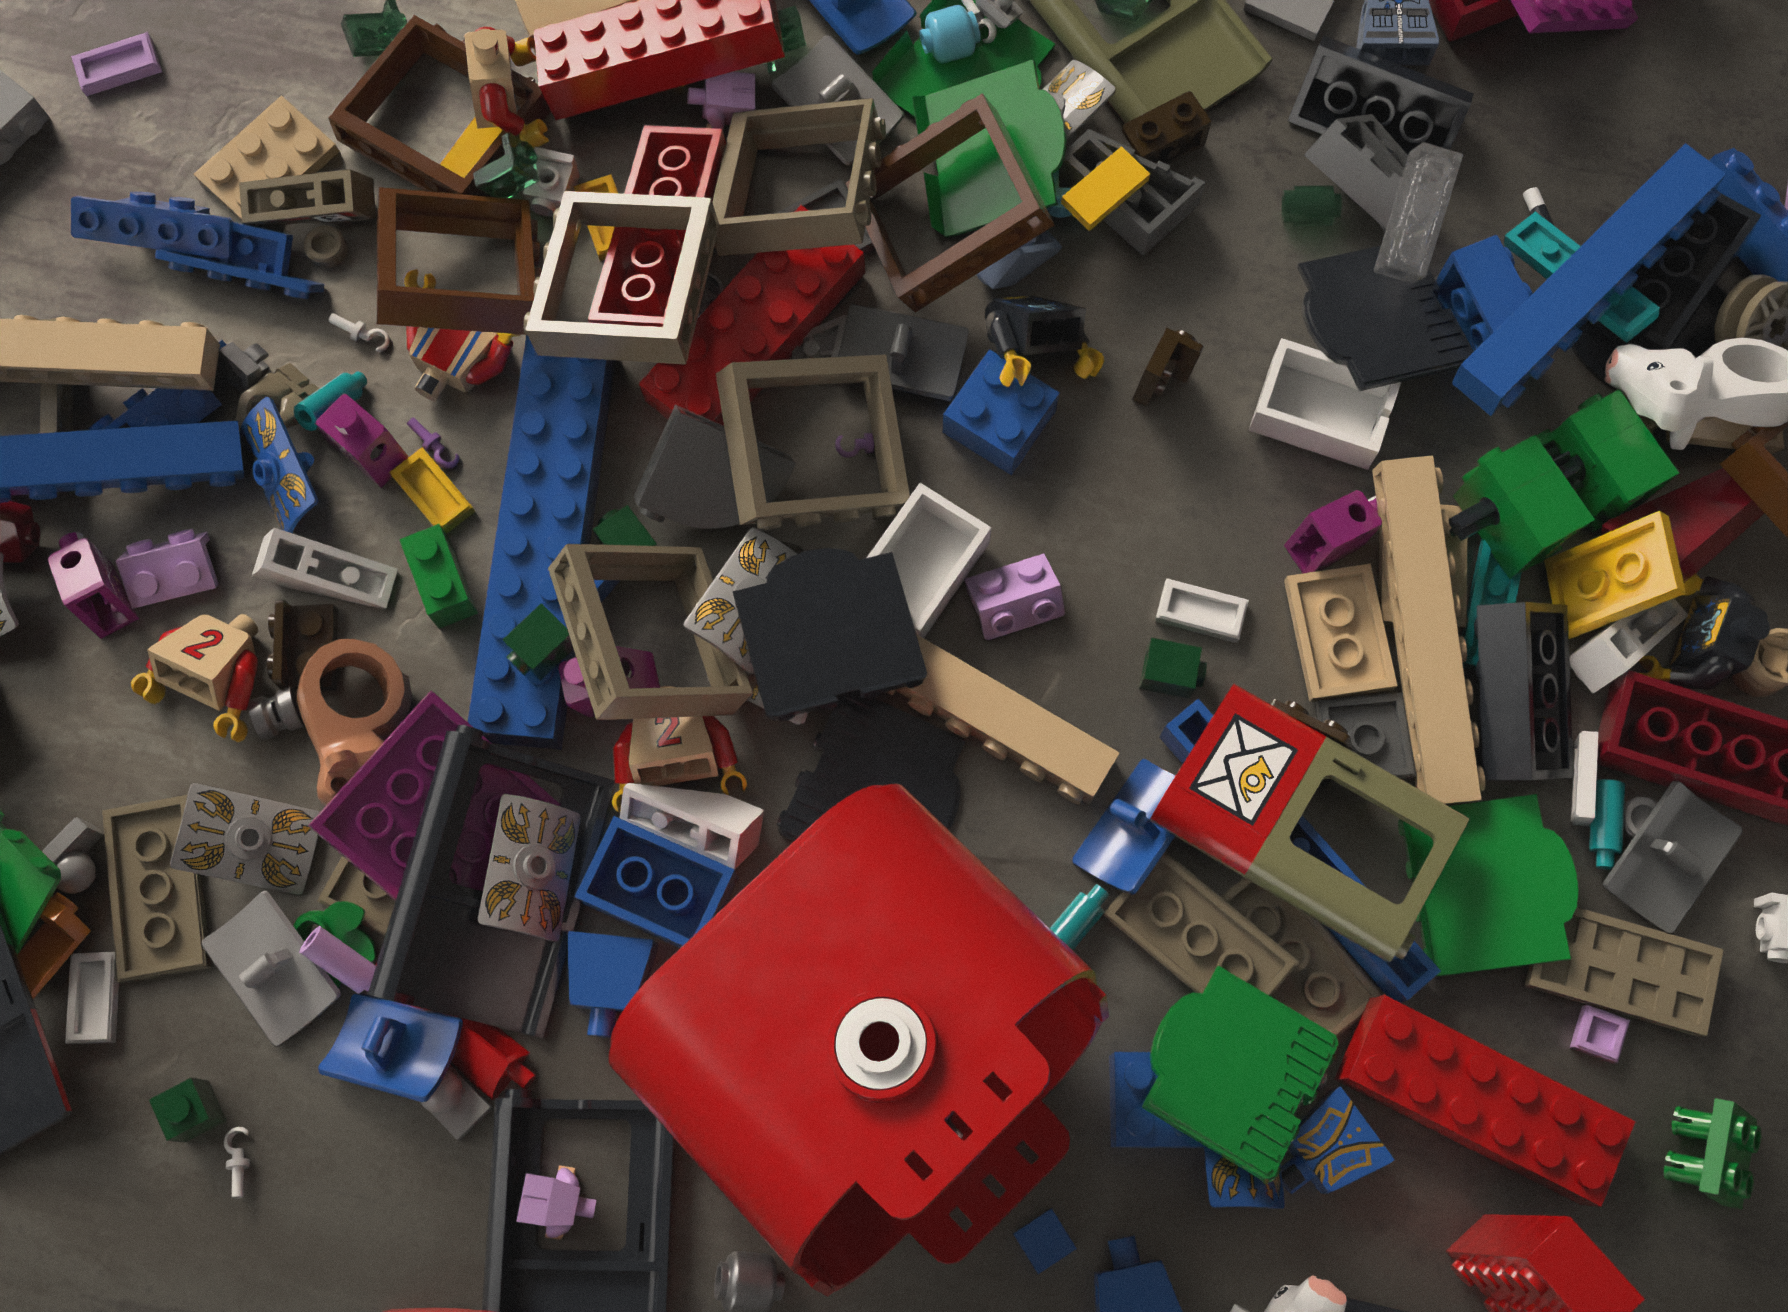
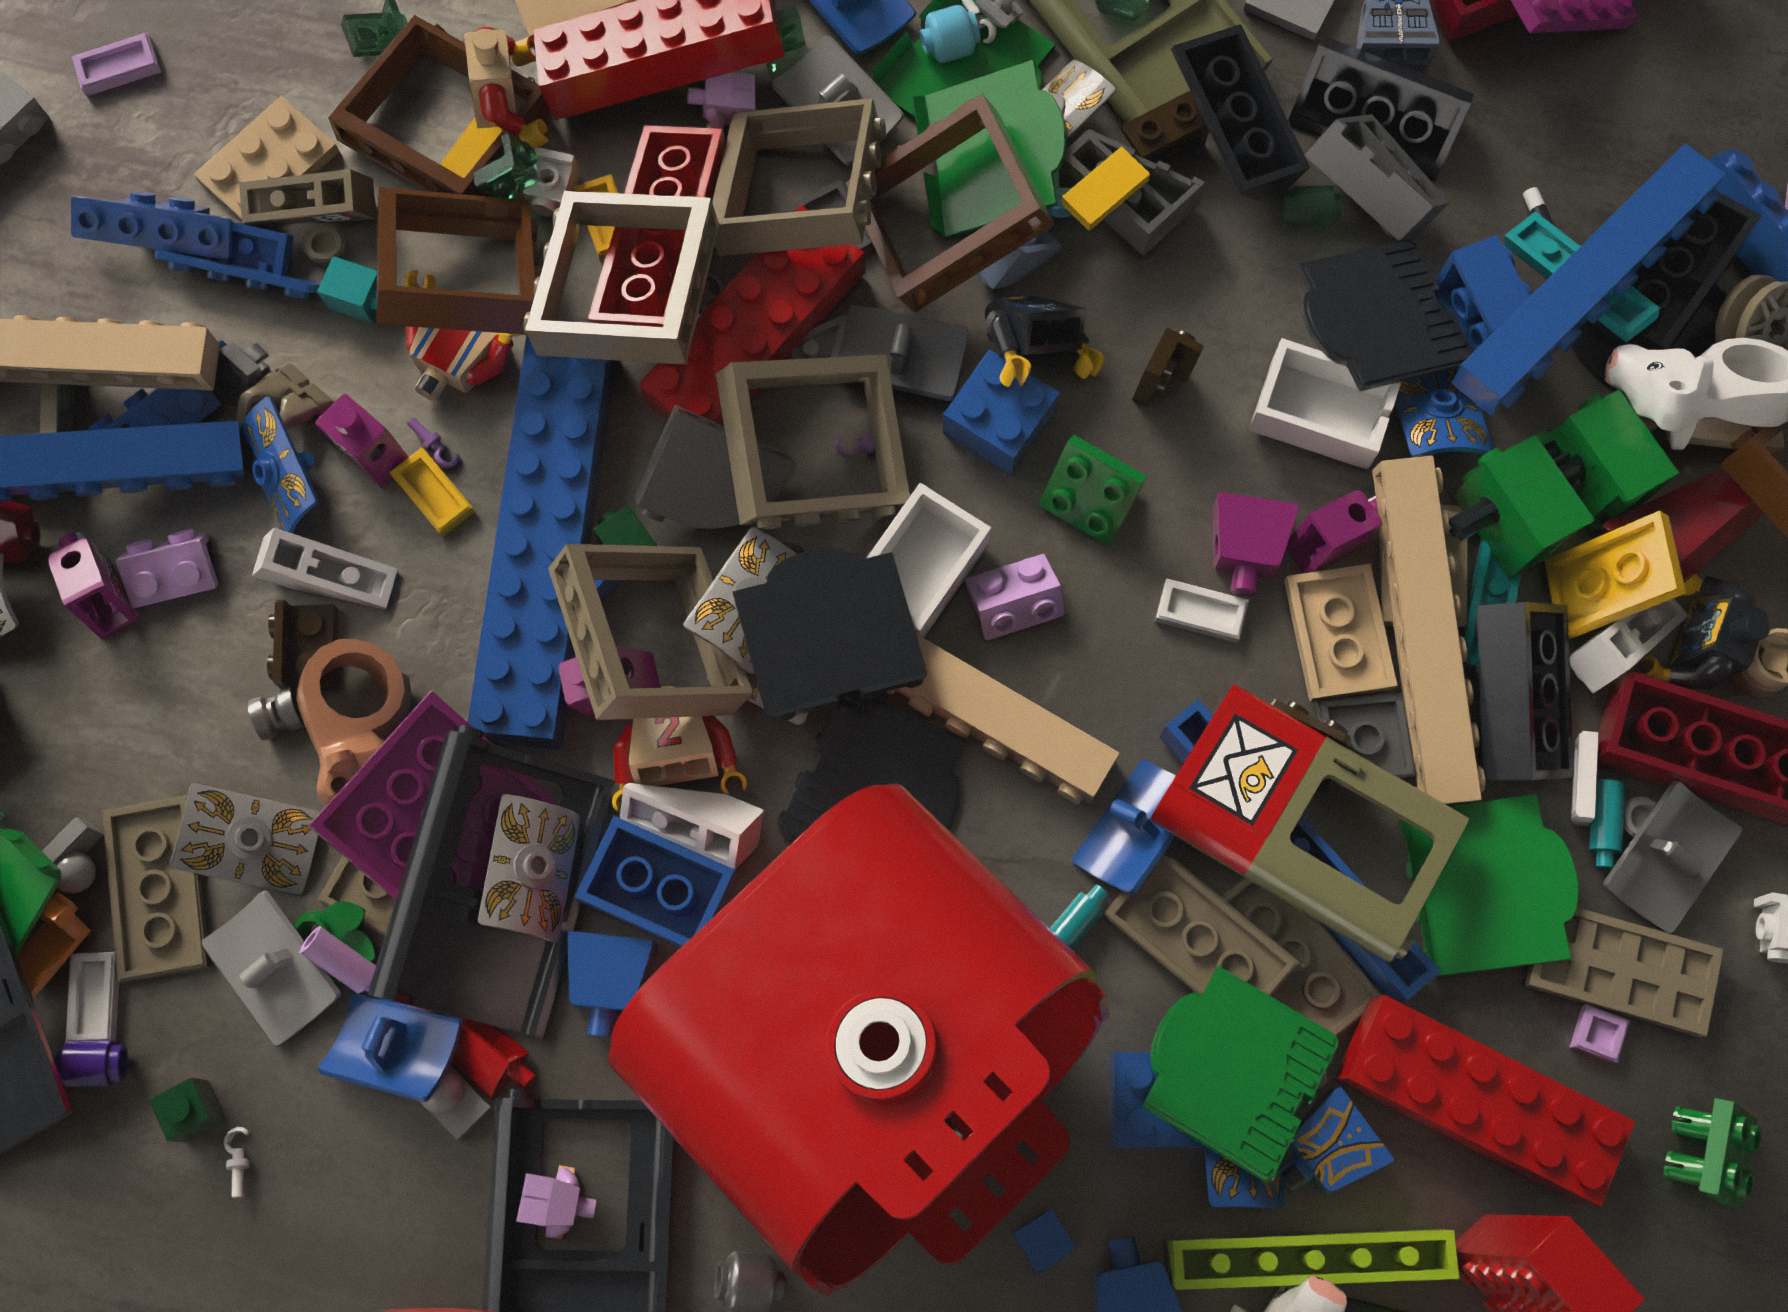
tan torso [131,614,258,742] -> none
teal cylinder [293,371,368,431] -> none
white hand [329,313,390,352] -> none
green brick [399,524,478,629] -> none
dark green brick [502,603,574,681] -> none
dark green brick [1139,637,1207,699] -> none
clear brick [1373,142,1463,284] -> none
none -> dark purple brick [55,1040,128,1087]
none -> teal brick [317,256,377,324]
none -> green plate [1038,434,1148,546]
none -> lime brick [1166,1229,1459,1290]
none -> black slope [1171,24,1310,200]
none -> magenta torso [1212,491,1299,596]
none -> blue shield [1395,369,1494,457]

